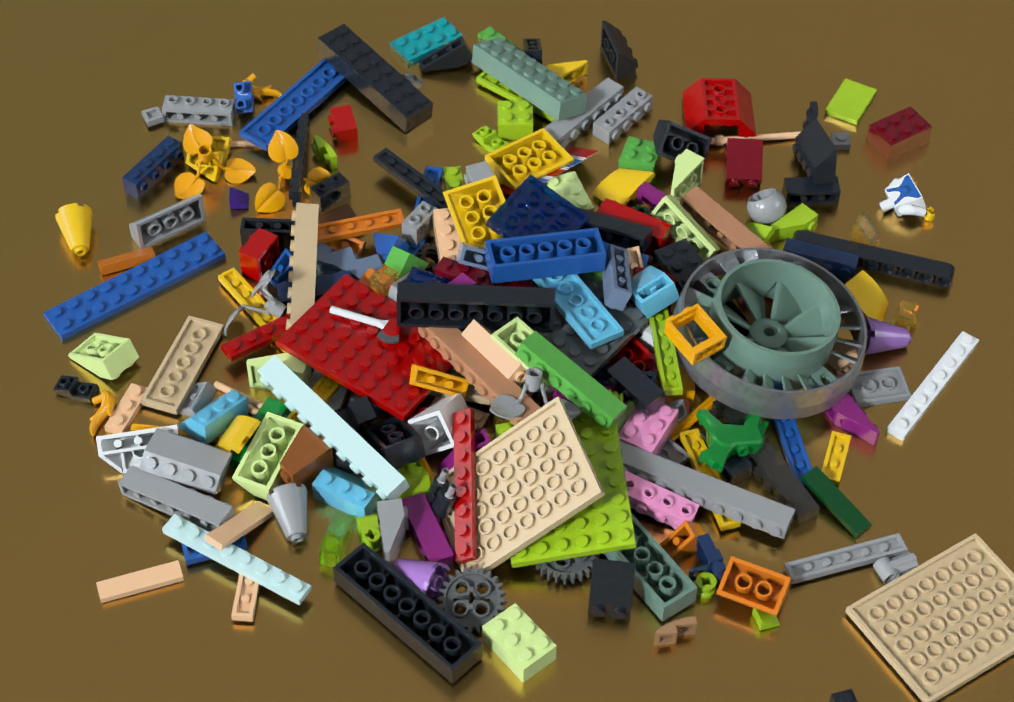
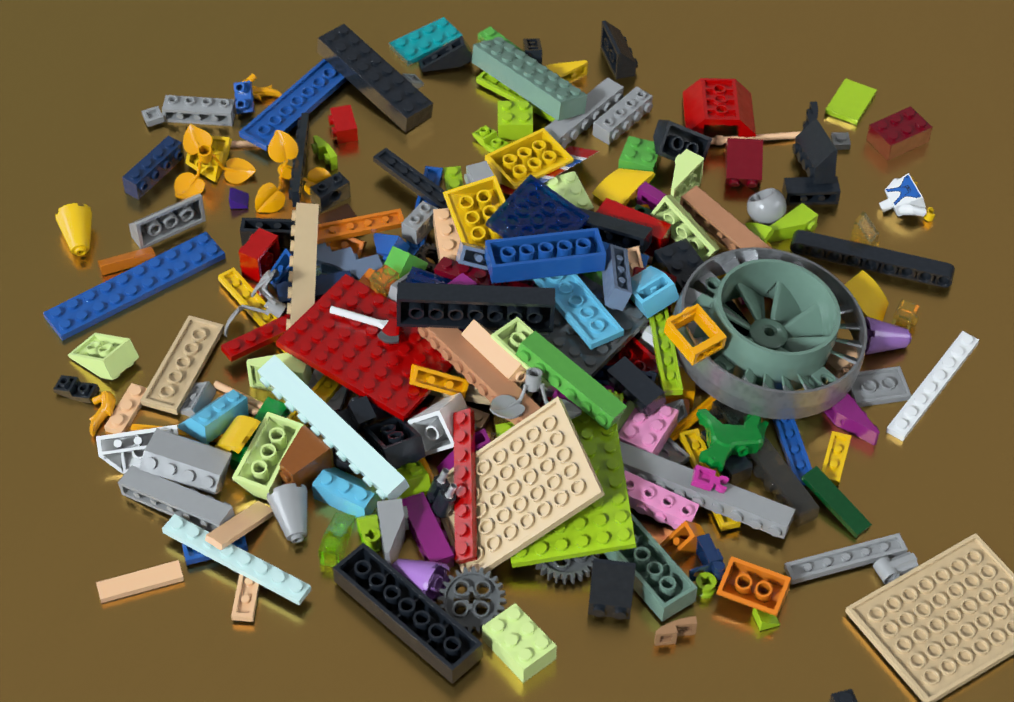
dark blue brick [783,238,859,281] -> none
none -> dark pink plate [691,465,729,493]

